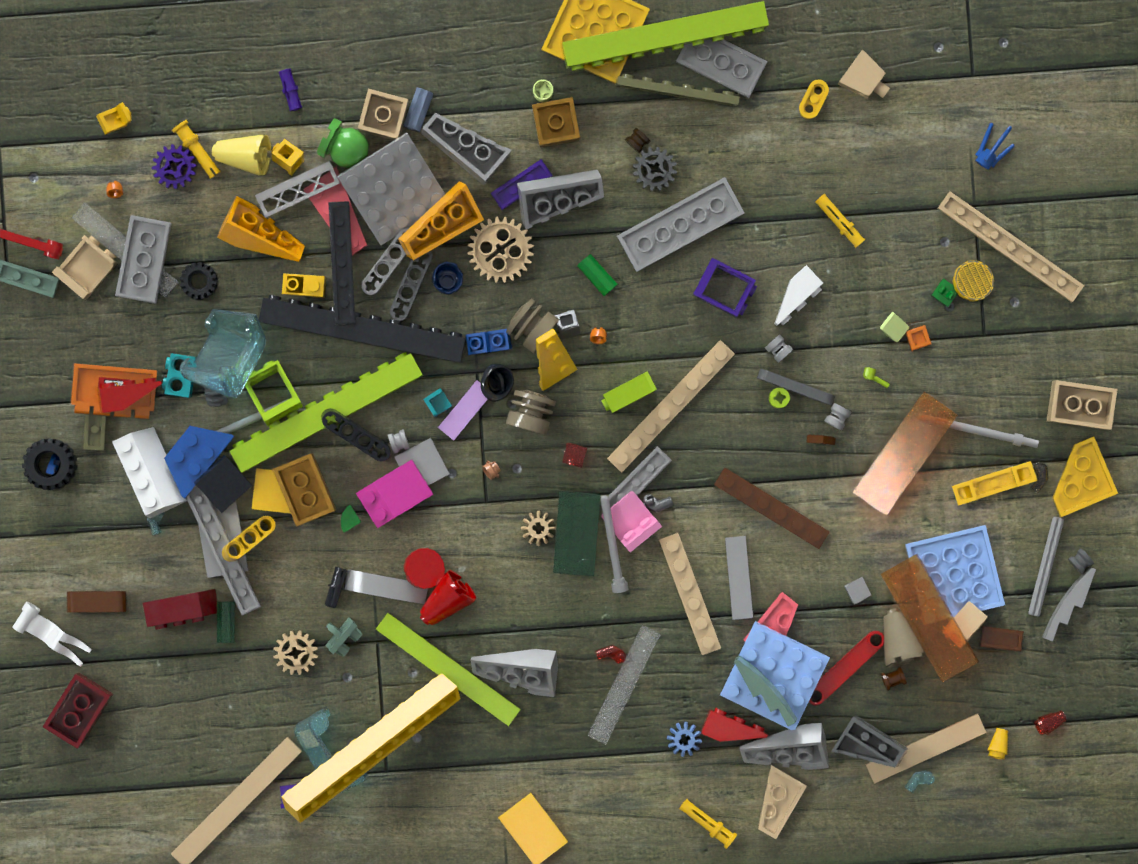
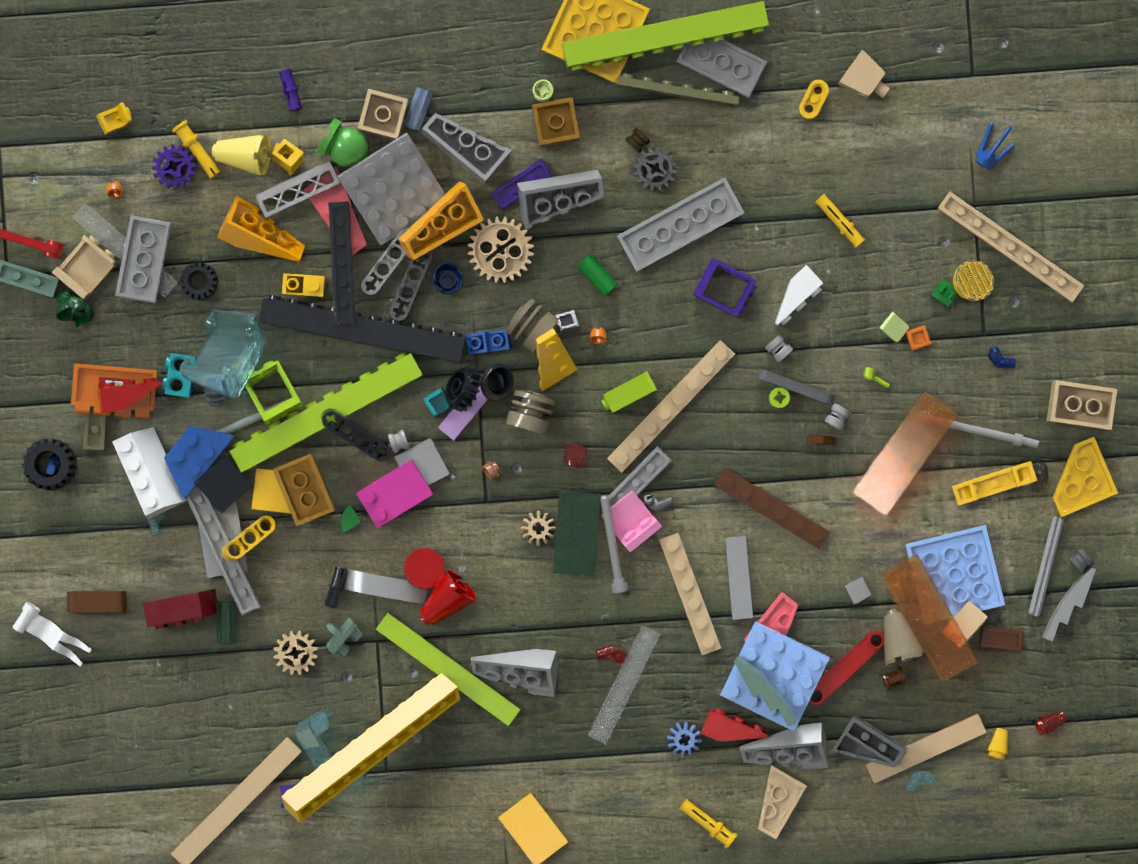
dark red brick [43,673,114,749] -> none
none -> dark green piece [56,289,94,328]
none -> black gear [445,366,481,412]
none -> clear blue arm [988,347,1016,368]

